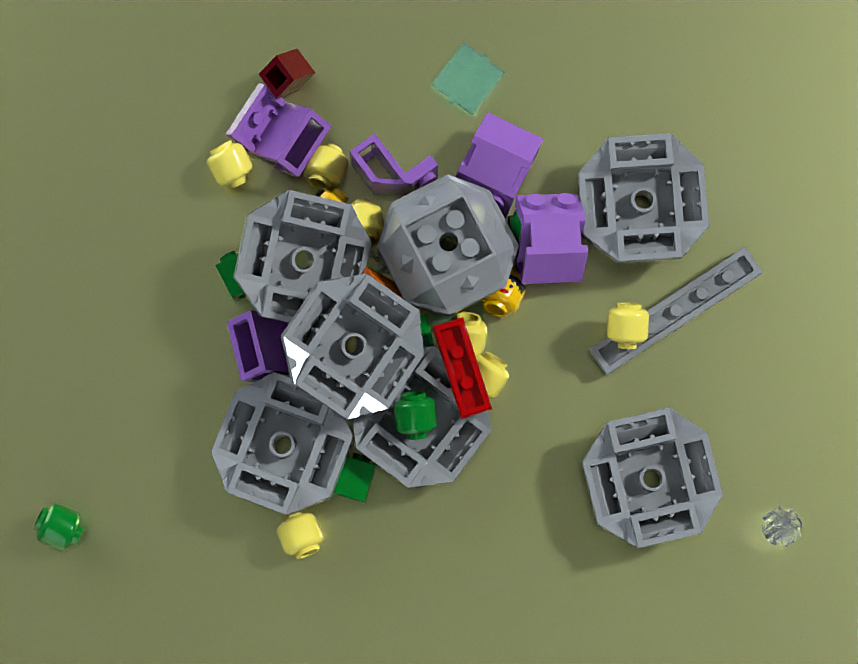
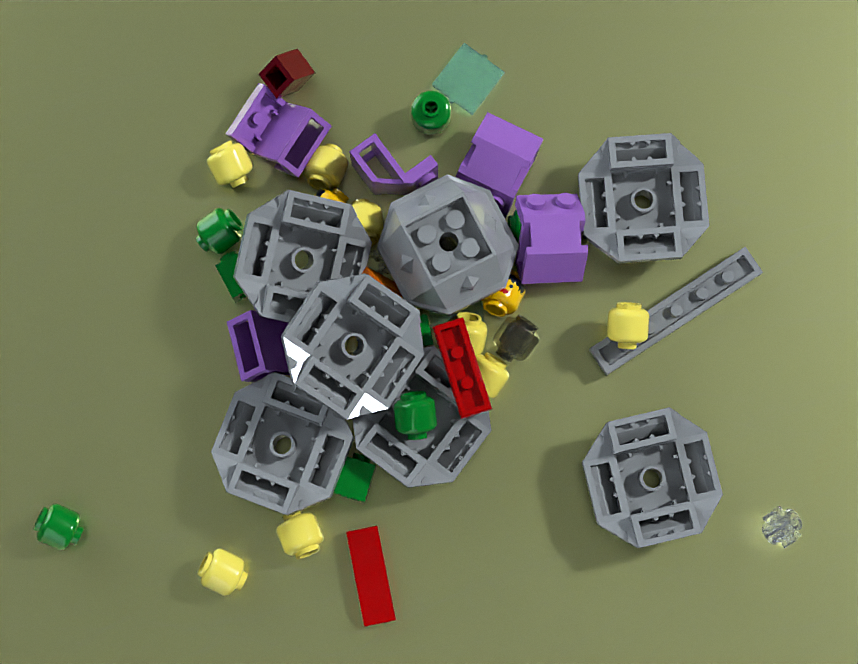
none -> green head [196,208,243,254]
none -> light yellow head [197,549,248,596]
none -> red tile [346,526,396,627]
none -> green head [411,91,451,135]
none -> clear smoke head [493,314,540,363]

